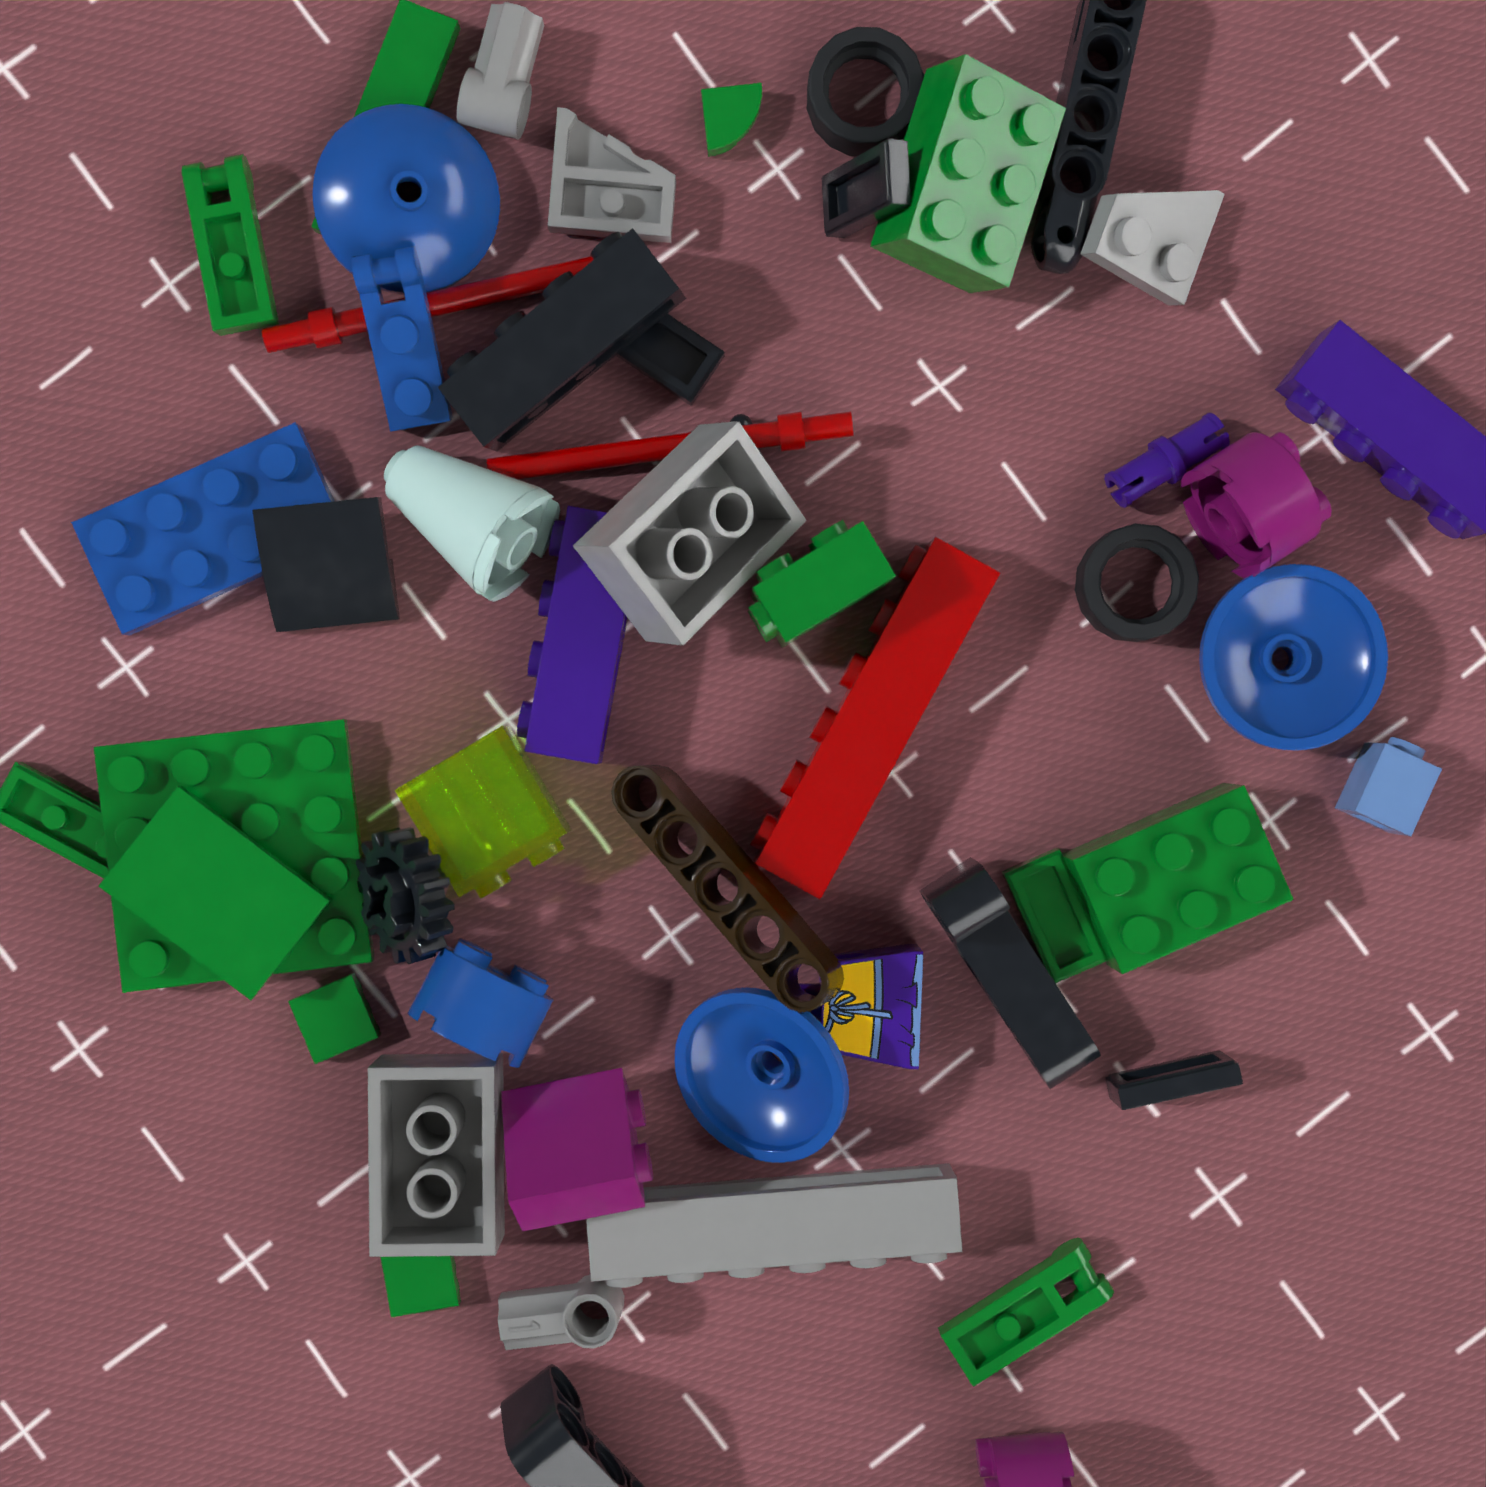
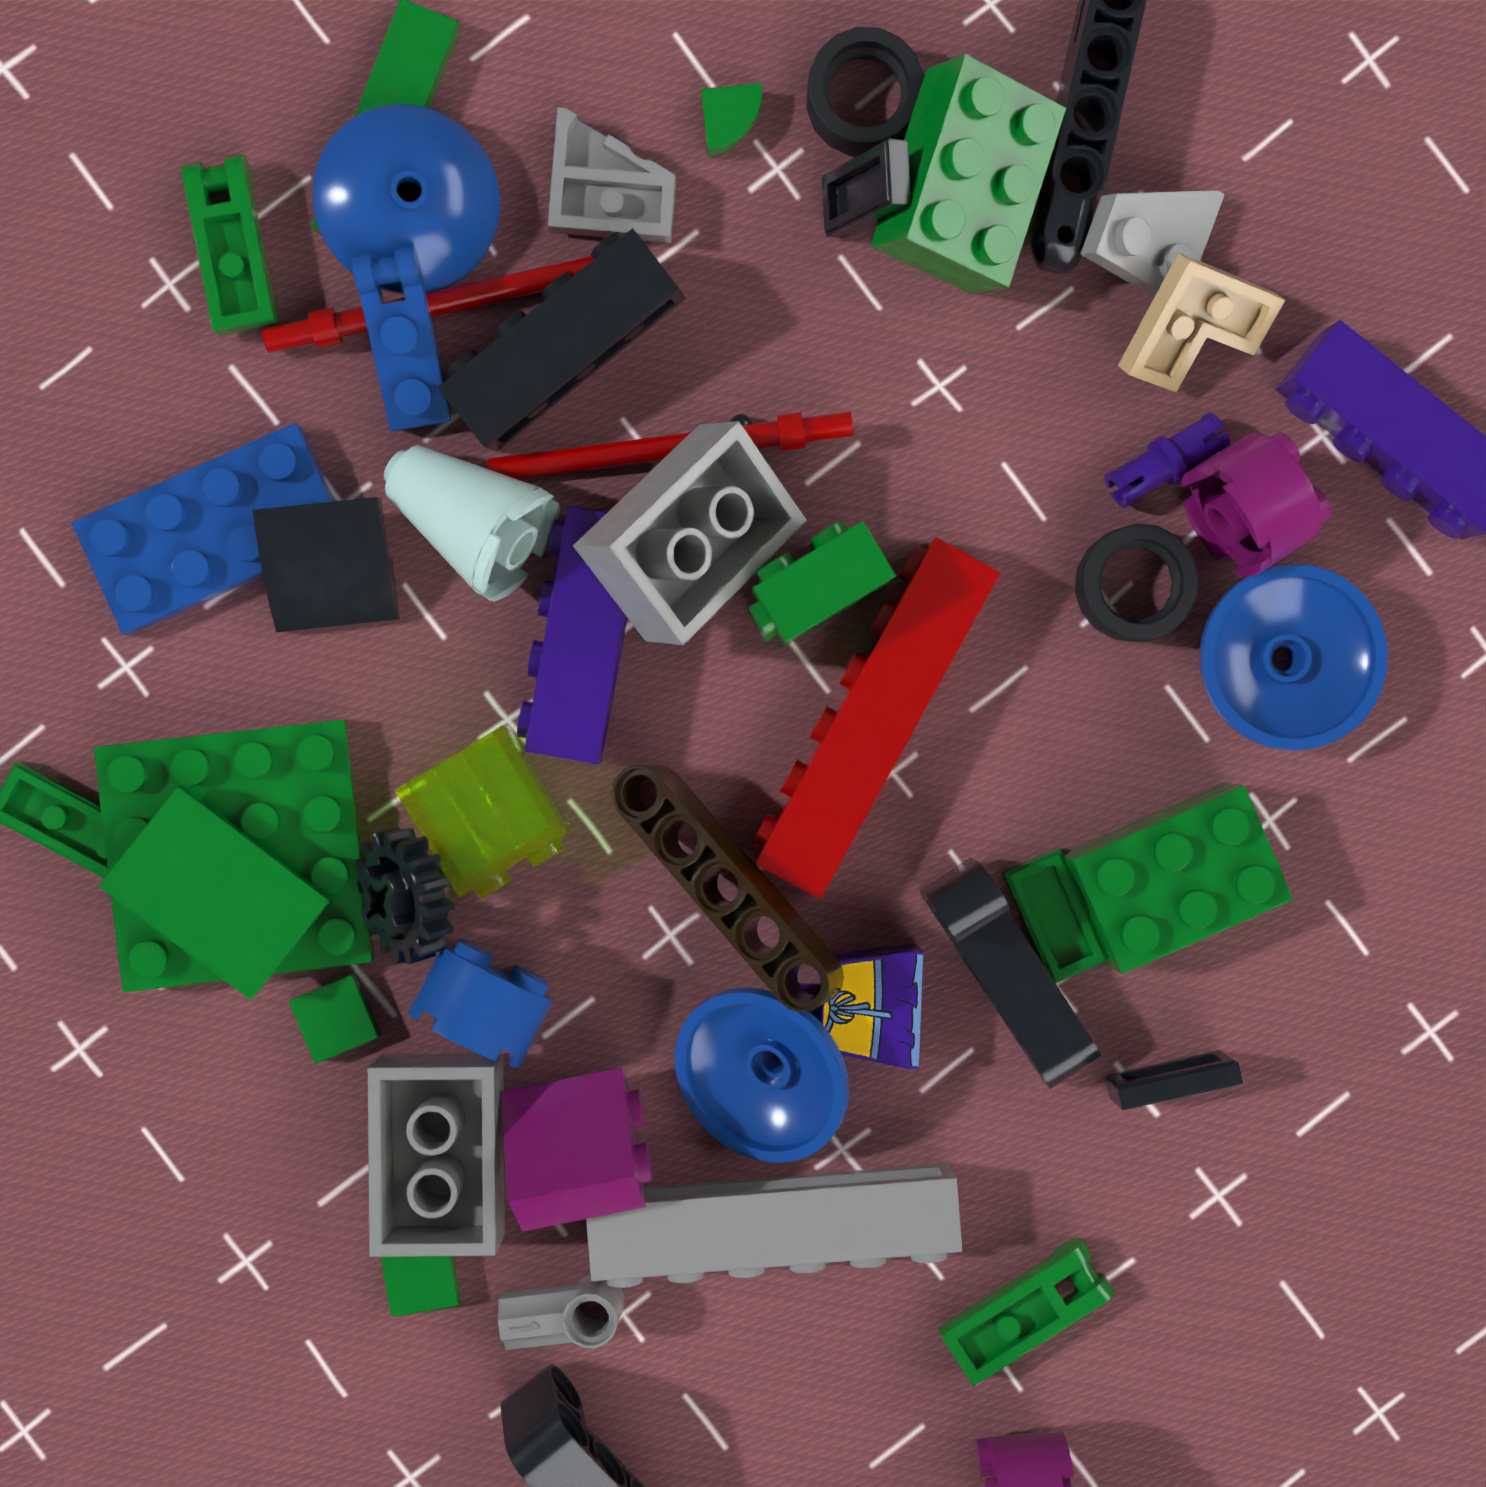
light grey piece [457,2,544,140] -> none
black tile [616,314,725,406] -> none
medium blue brick [1335,737,1442,837] -> none
none -> tan plate [1118,252,1286,393]

